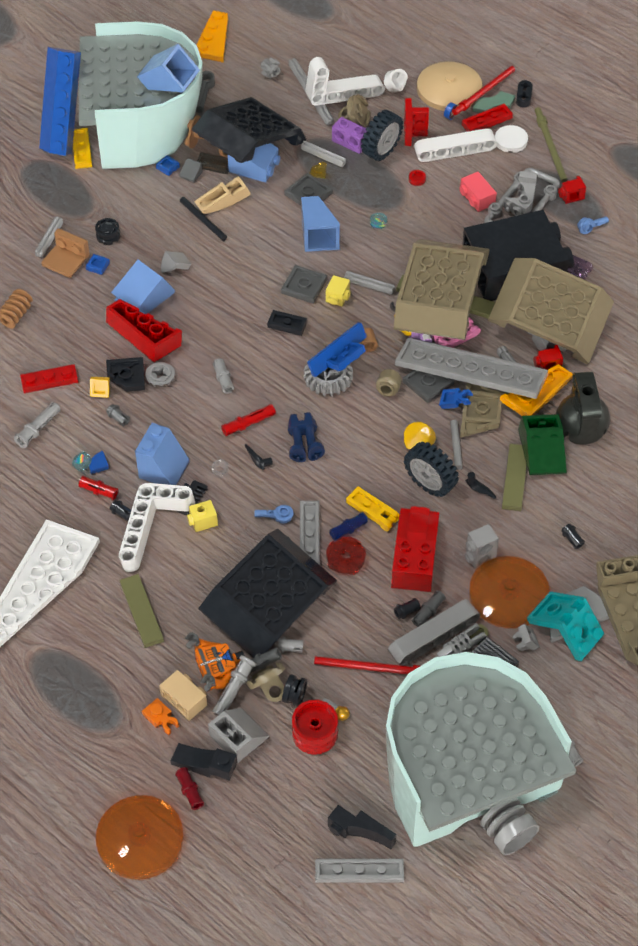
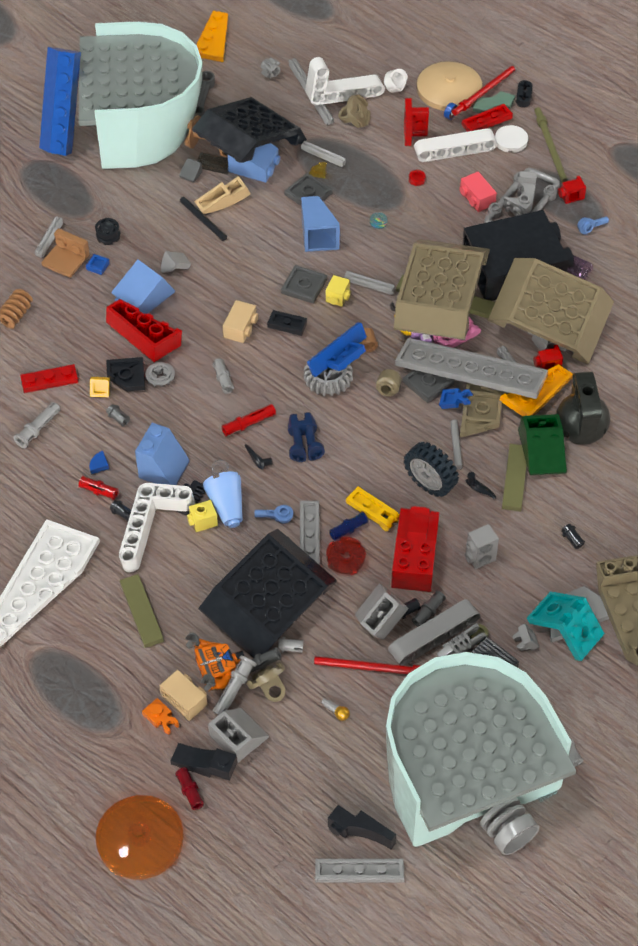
clear light blue tile [72,452,92,471] -> none
yellow tile [73,128,92,169] -> none
medium blue slope [137,44,200,92] -> none
blue tile [156,155,180,176] -> none
black wheel [282,674,308,707] -> none
red wheel [292,700,338,755] -> none
medium lavender brick [332,117,367,154] -> none
black wheel [361,109,403,161] -> none
yellow hair [404,422,436,449] -> none
clear orange dish [469,556,550,628] -> none
none -> light blue cone [203,471,243,528]
none -> tan brick [223,300,258,343]
none -> light grey slope [355,583,409,640]

